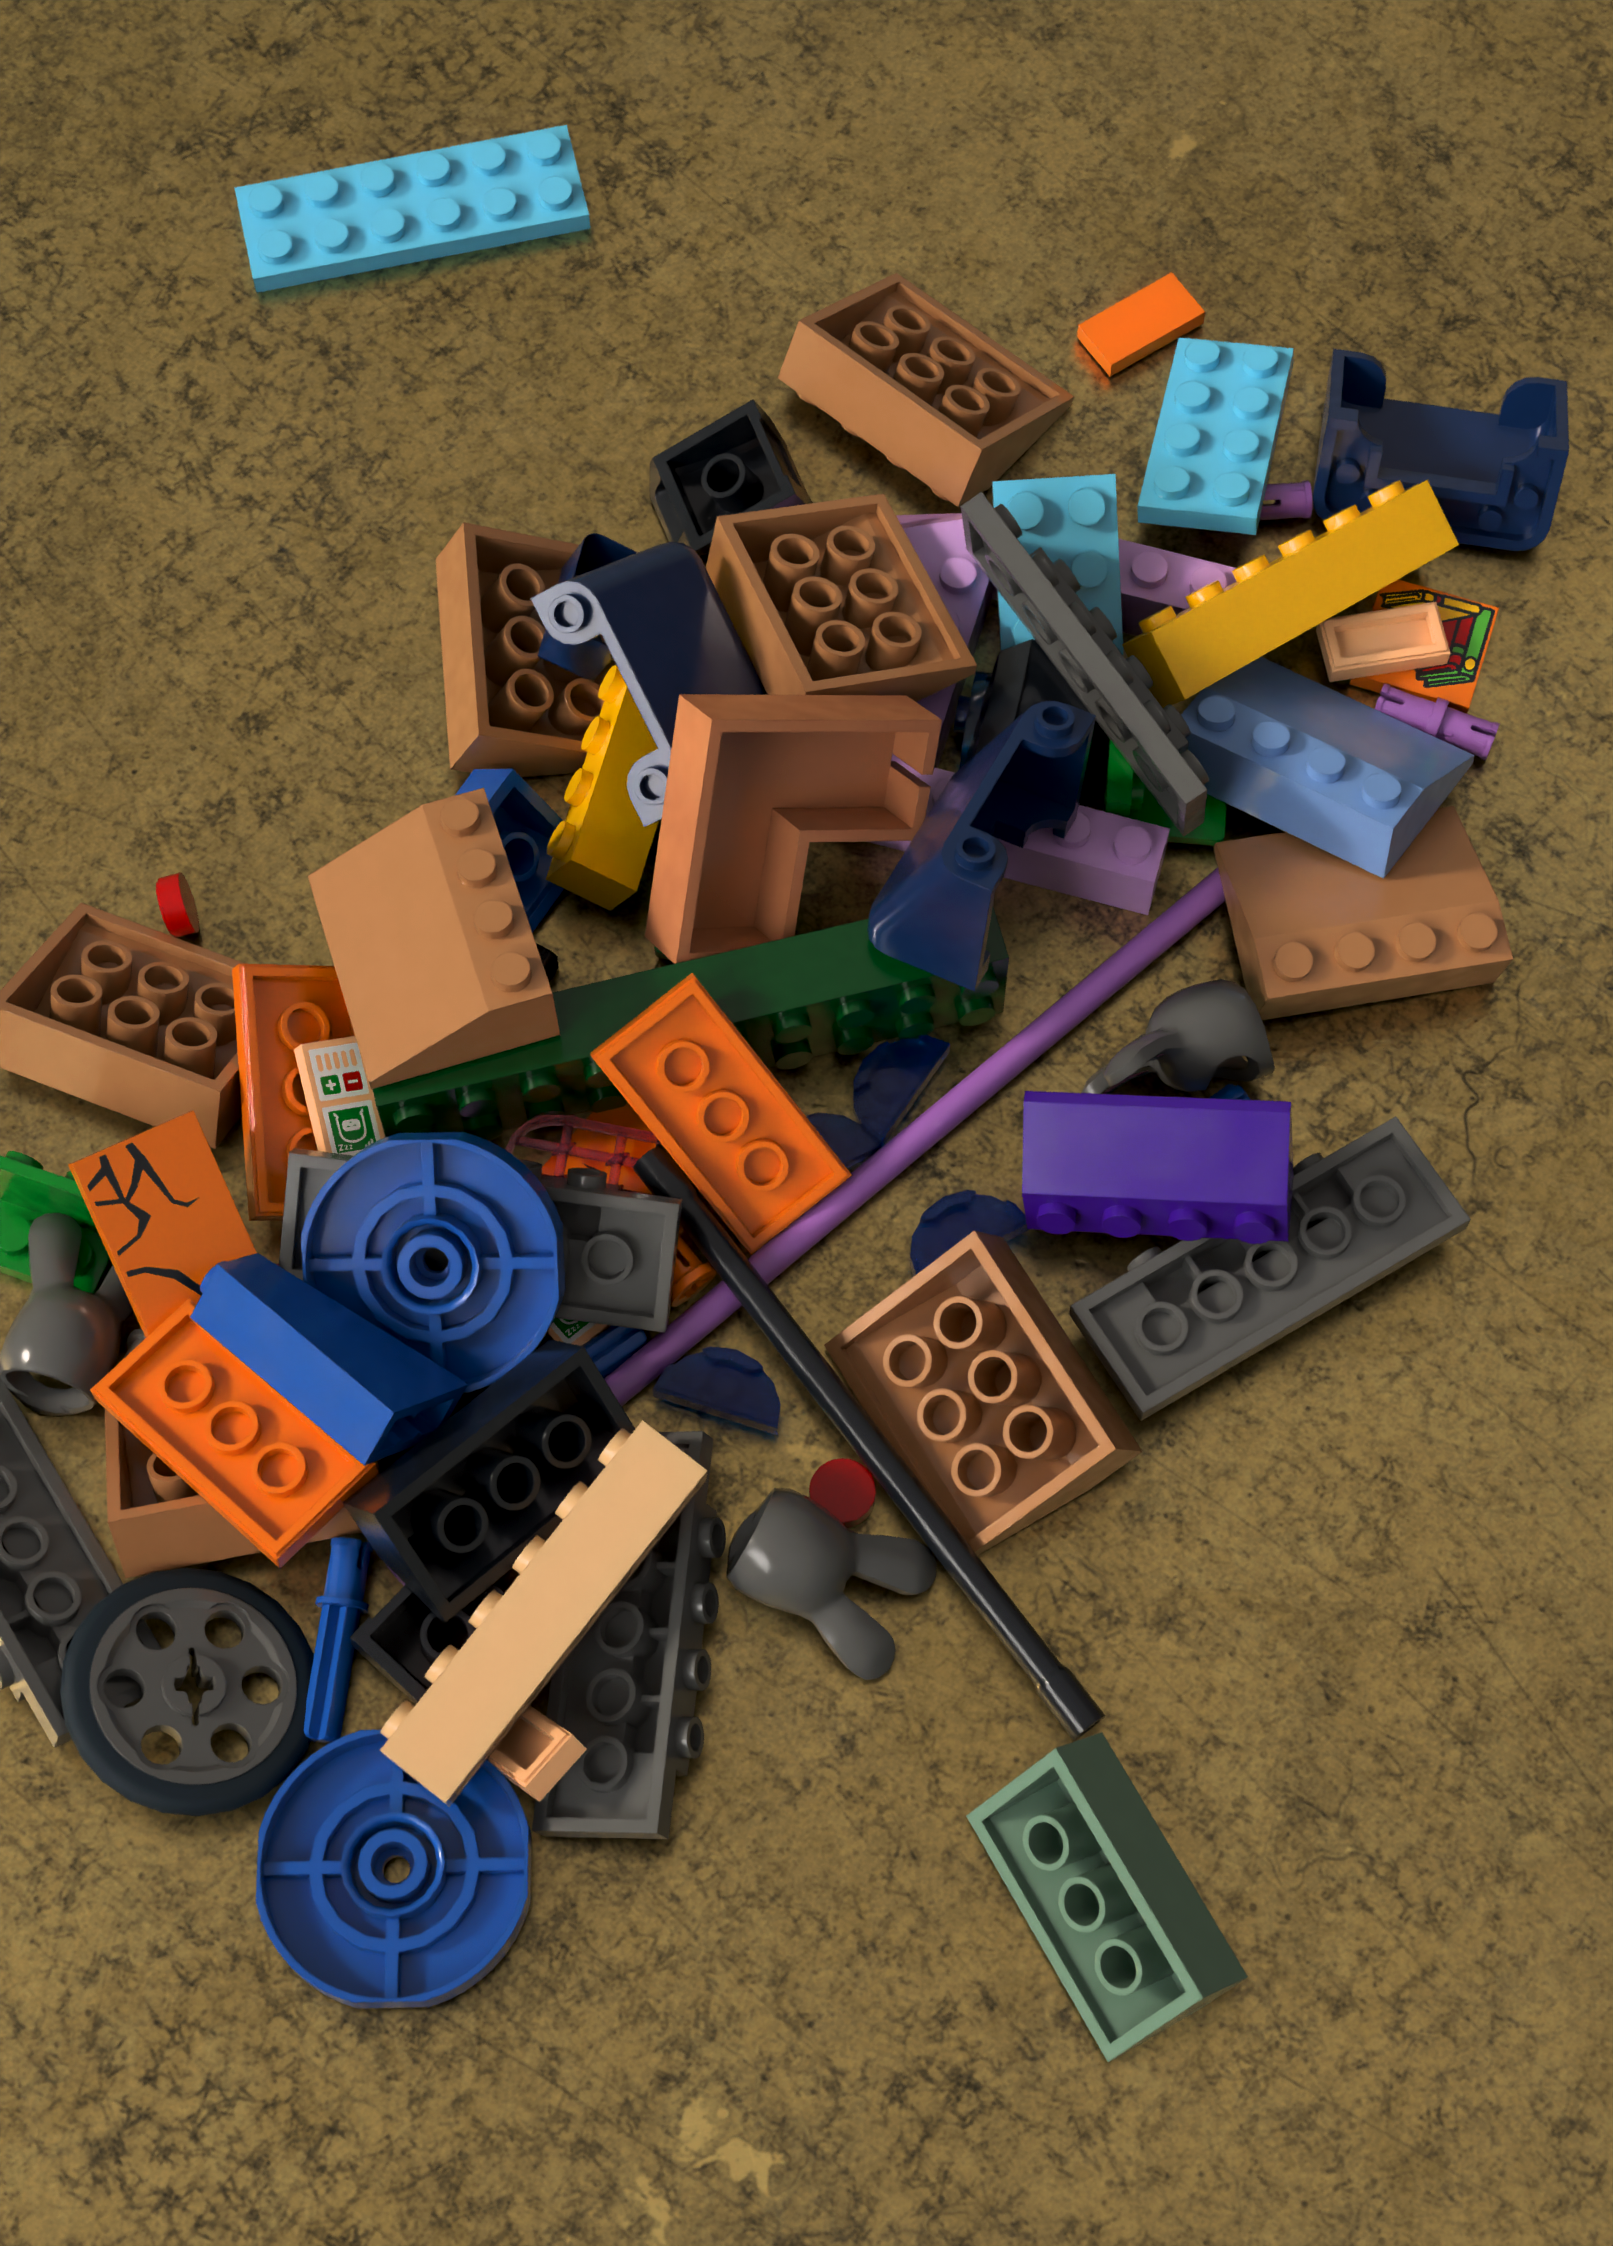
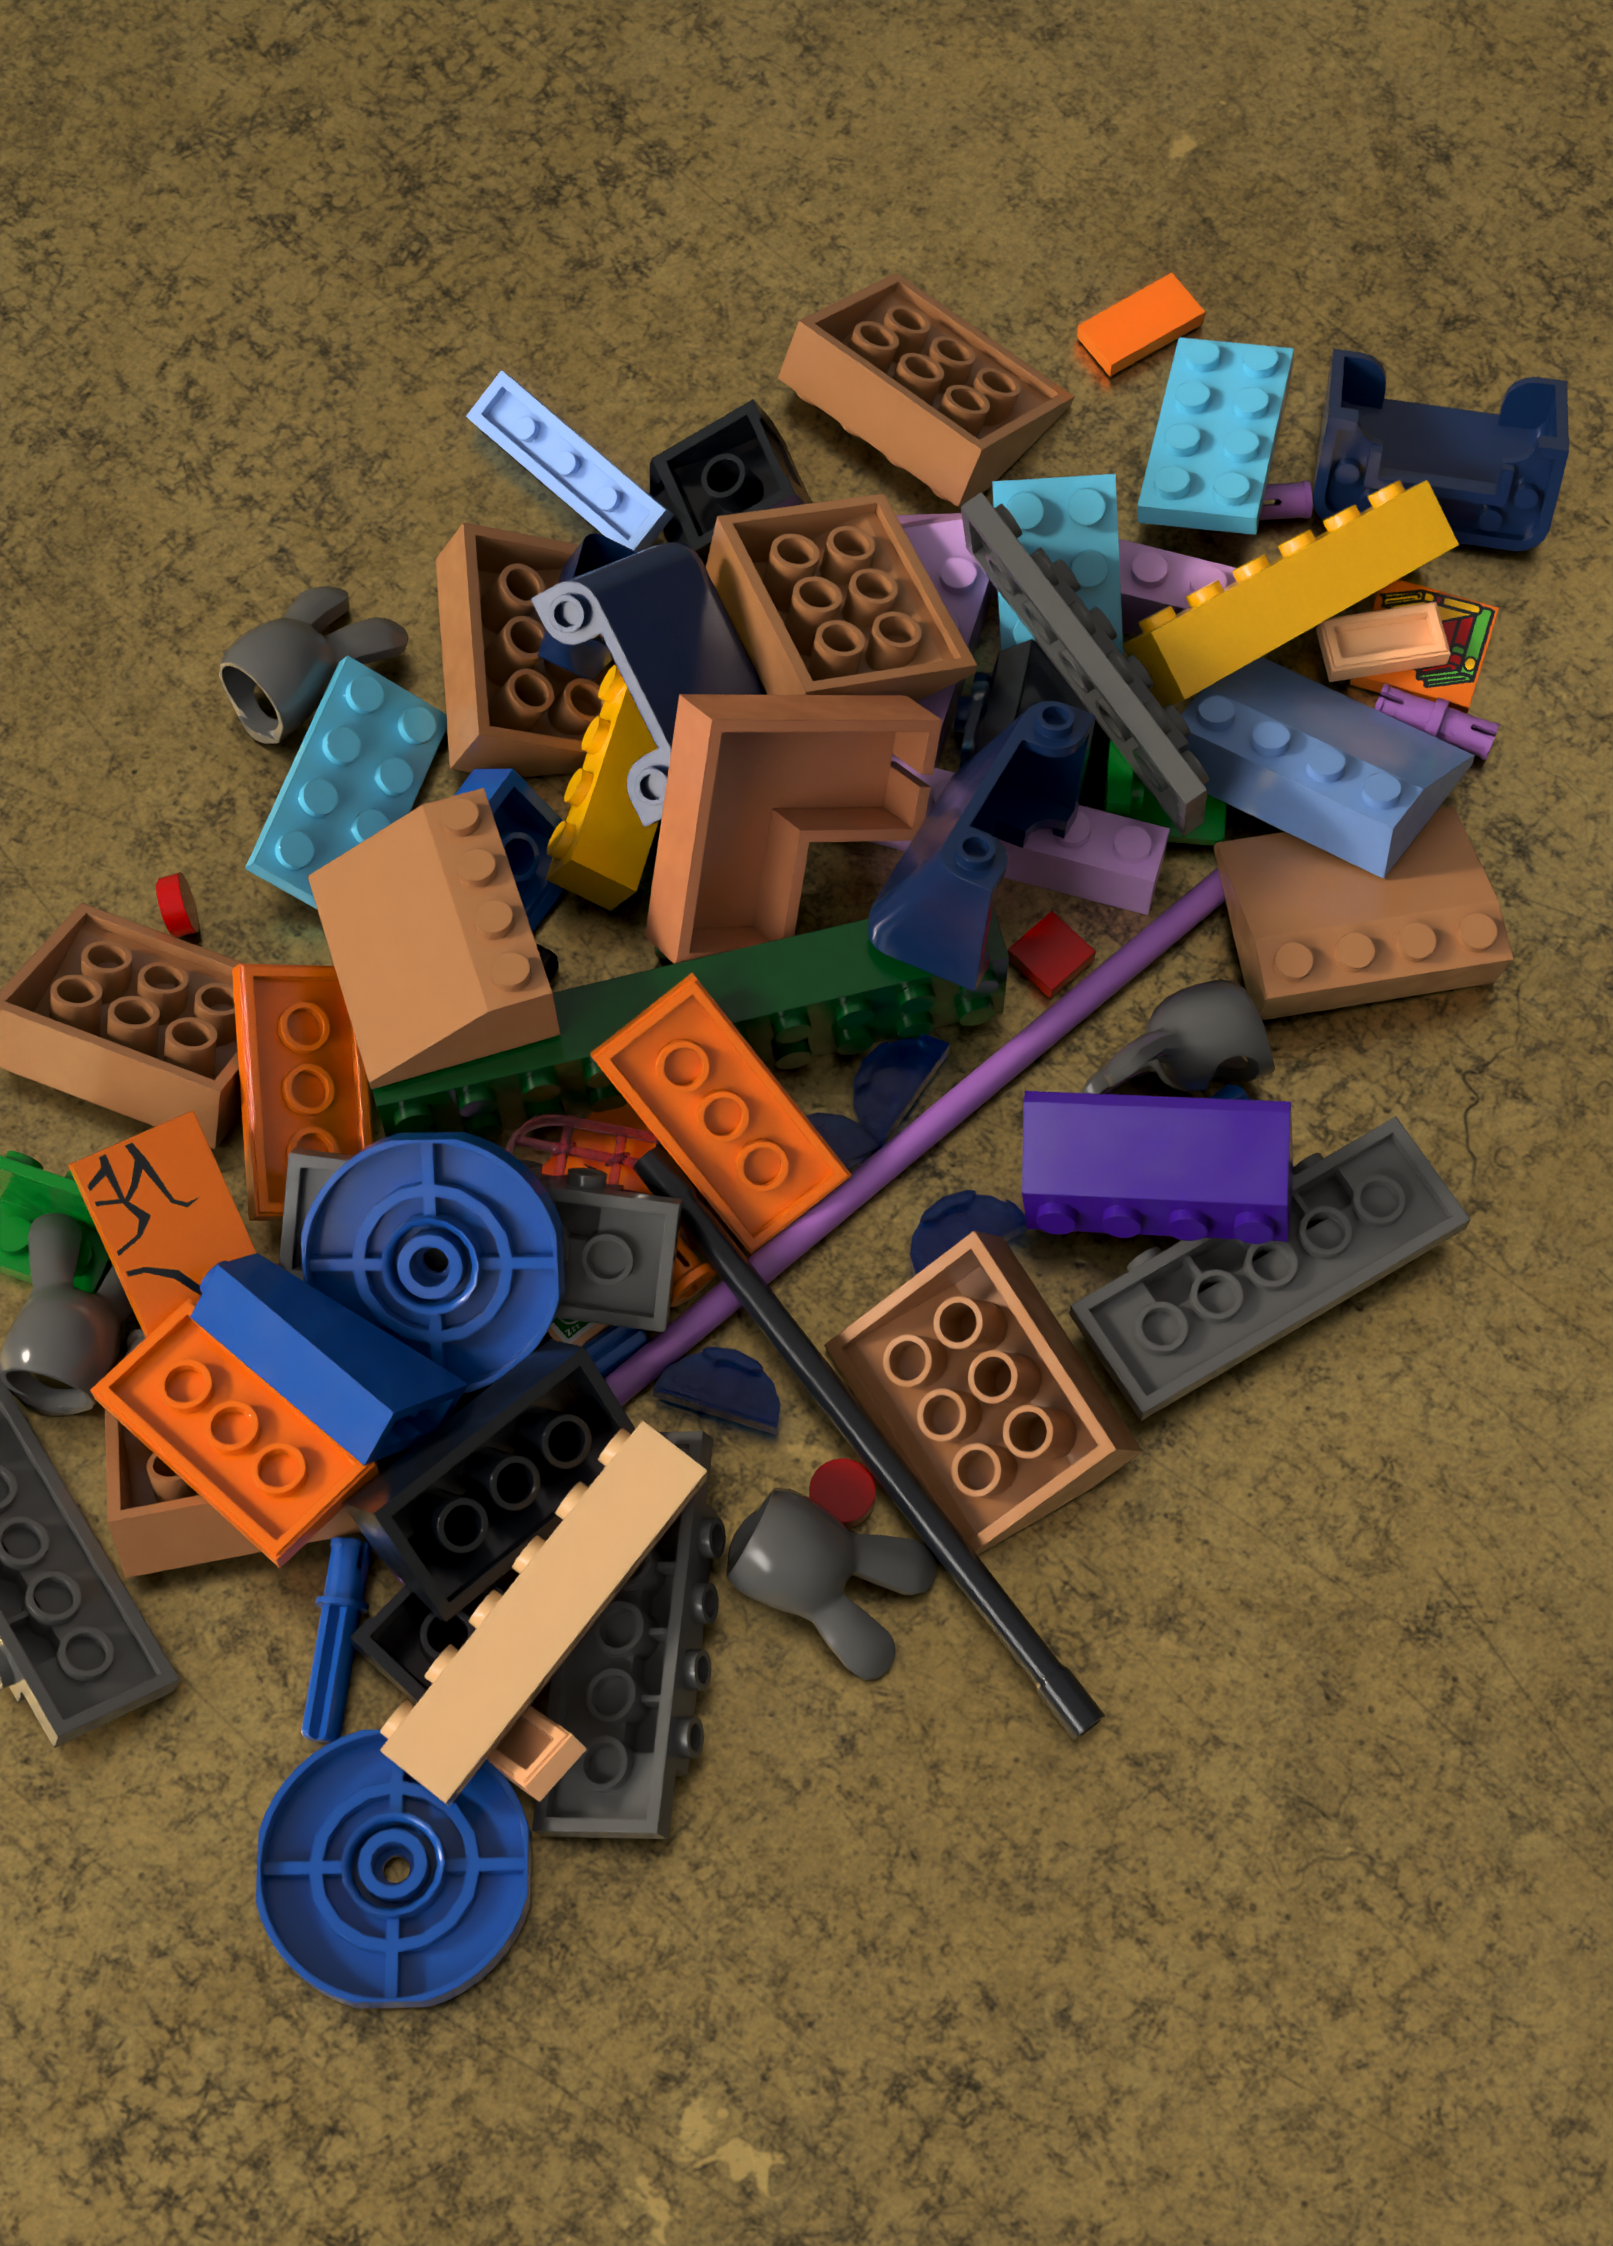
wedge [60,1568,314,1816] -> none
medium azure plate [234,125,591,293] -> none
tile [294,1036,385,1156] -> none
sand green slope [966,1732,1248,2062] -> none
none -> dark grey piece [219,586,409,744]
none -> medium azure plate [245,656,447,910]
none -> light blue plate [466,370,674,552]
none -> red tile [1007,911,1096,999]

